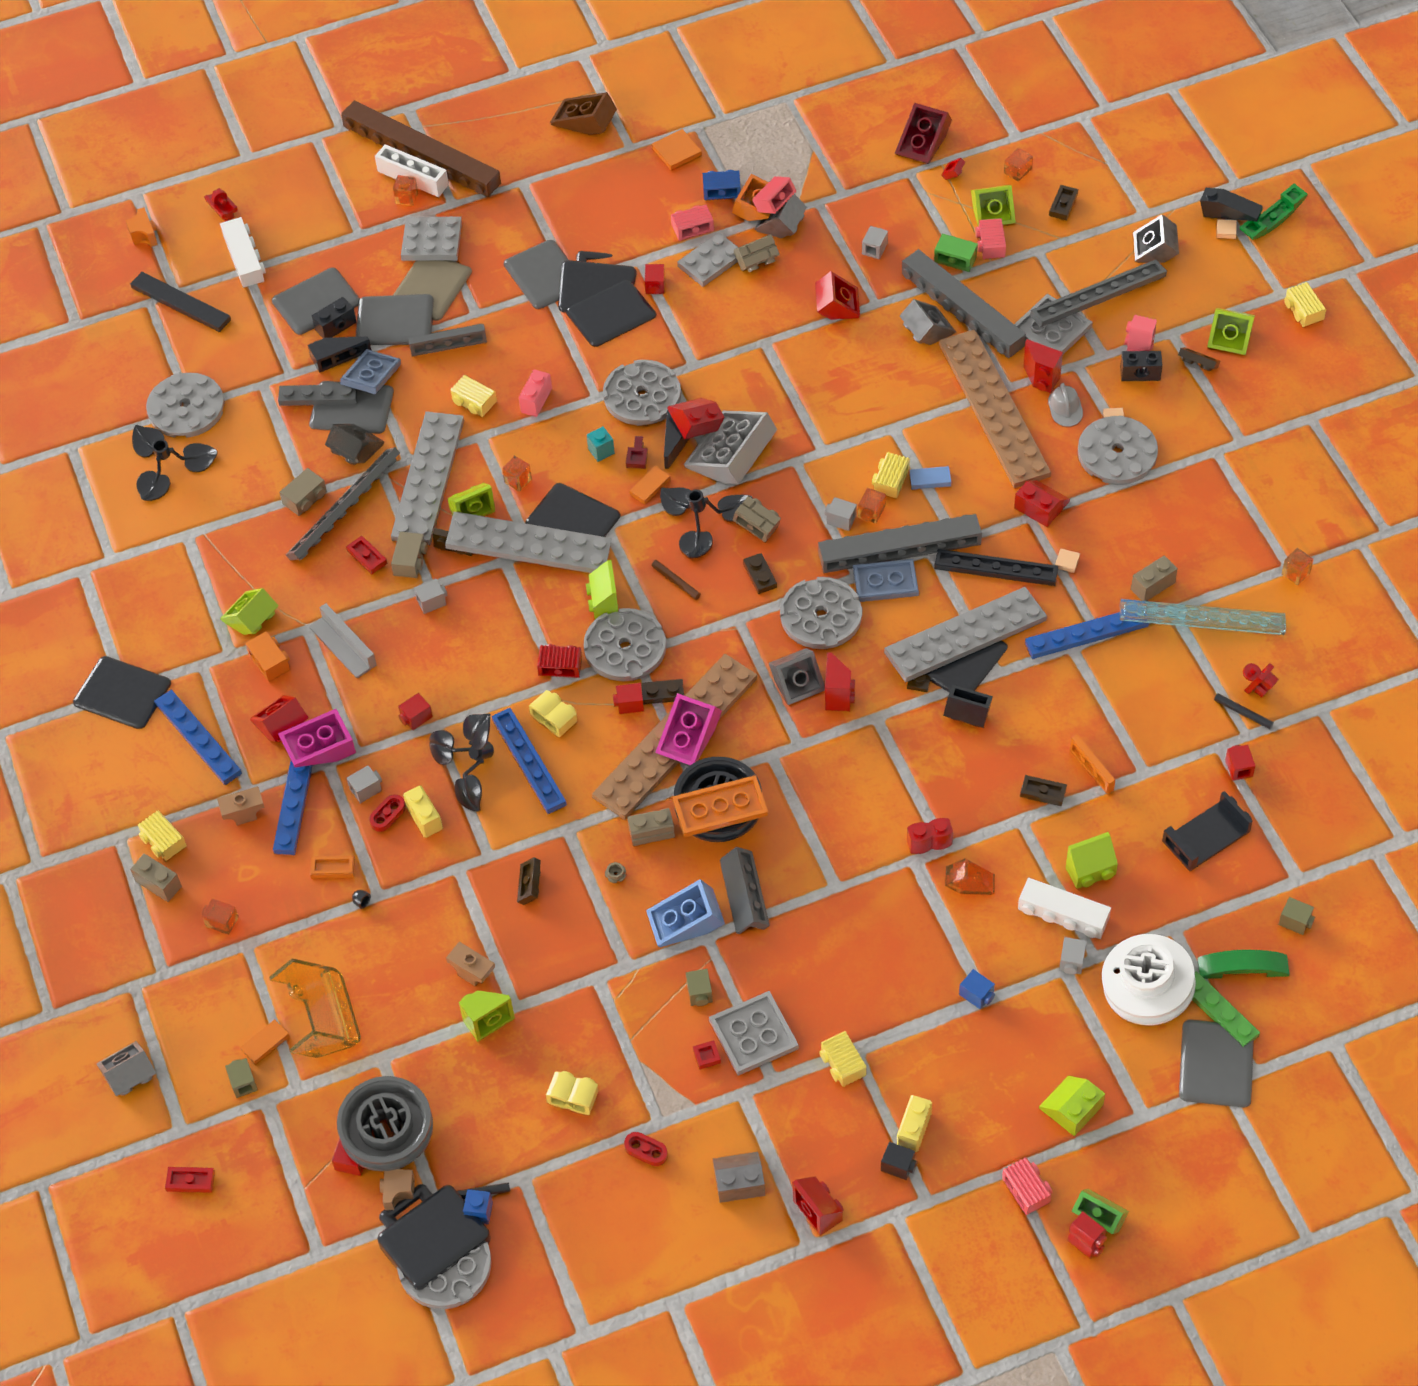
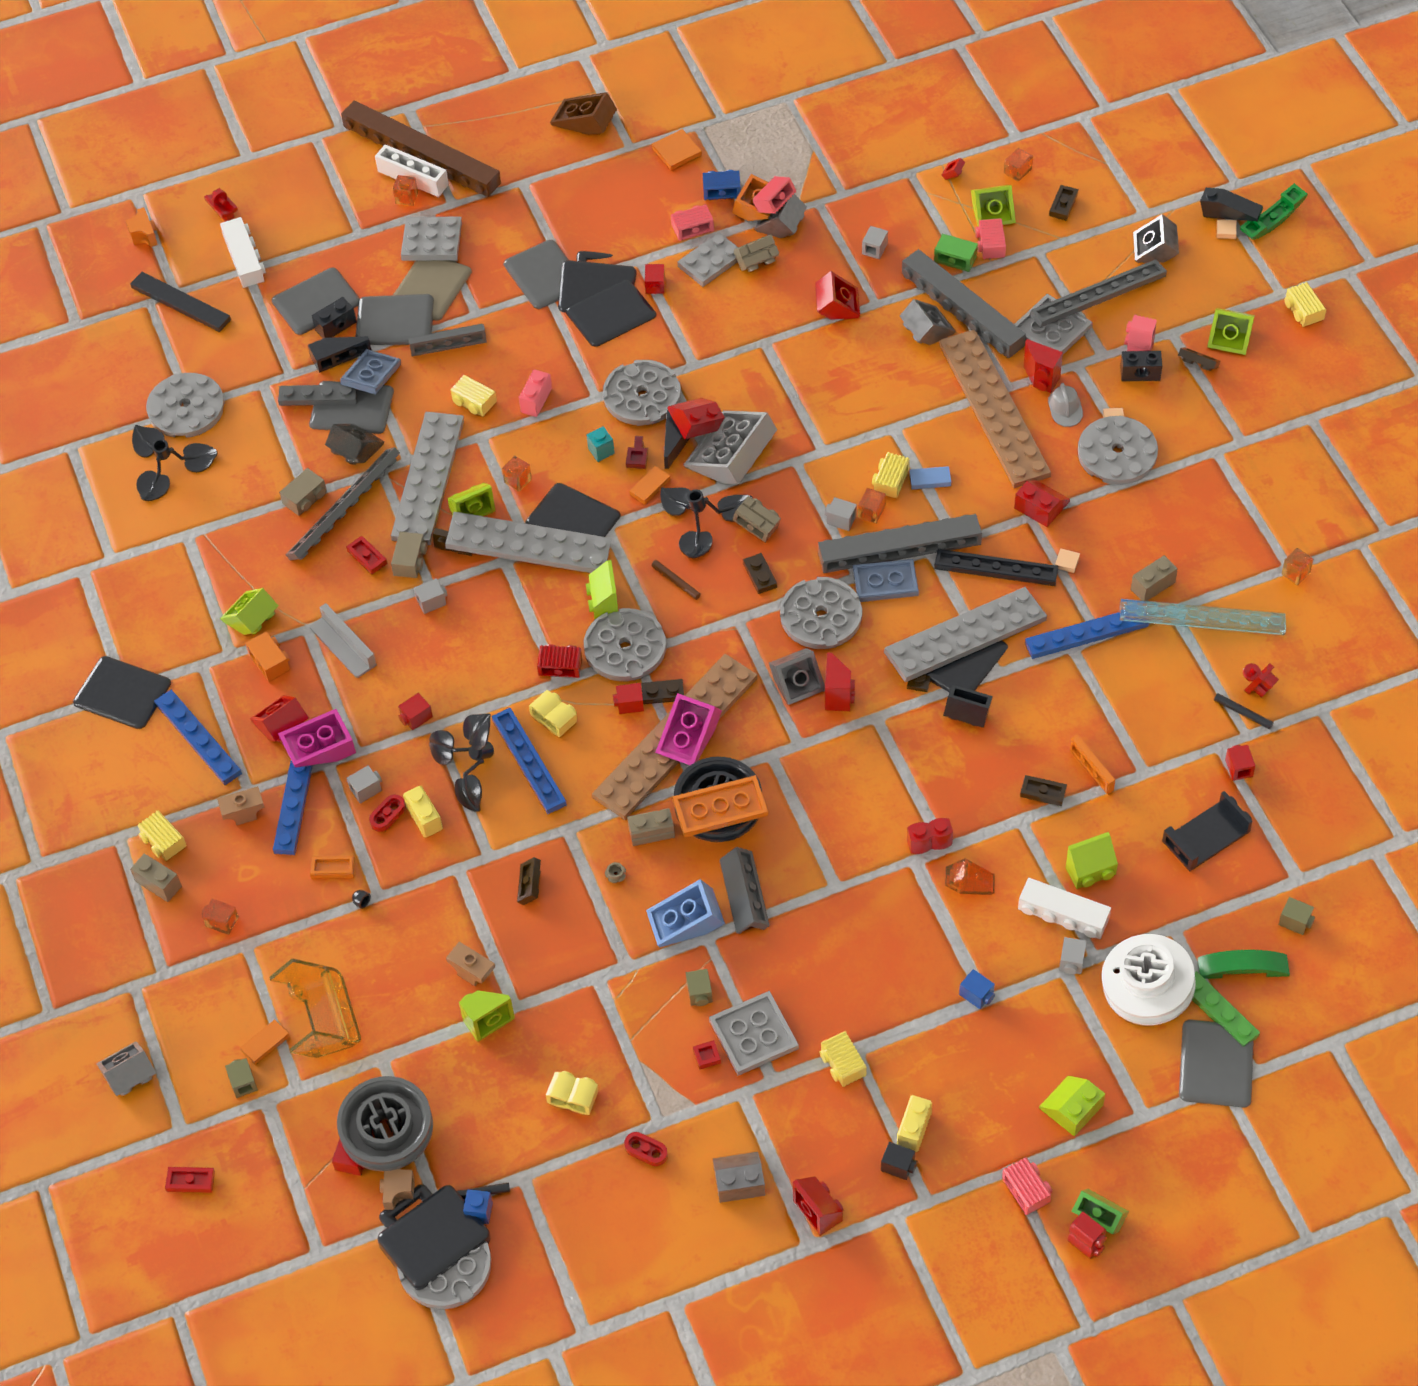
dark red slope [895,103,952,164] -> none

